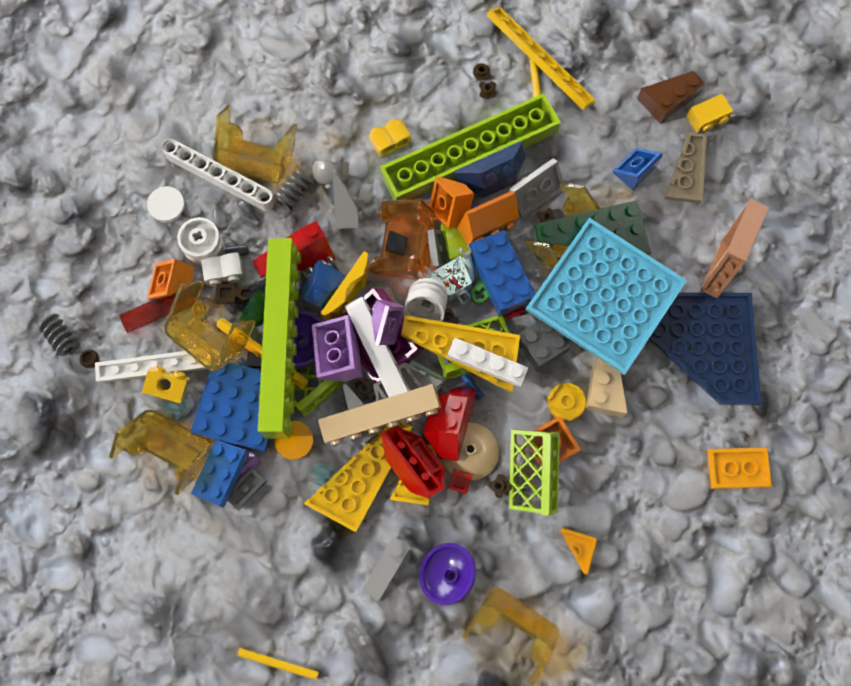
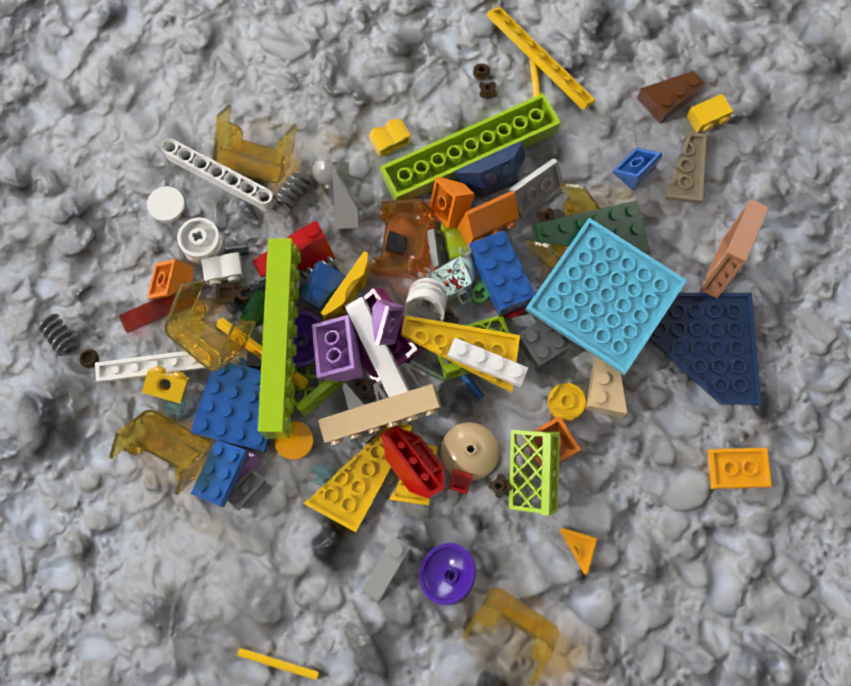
red wedge [423,387,477,462] -> none

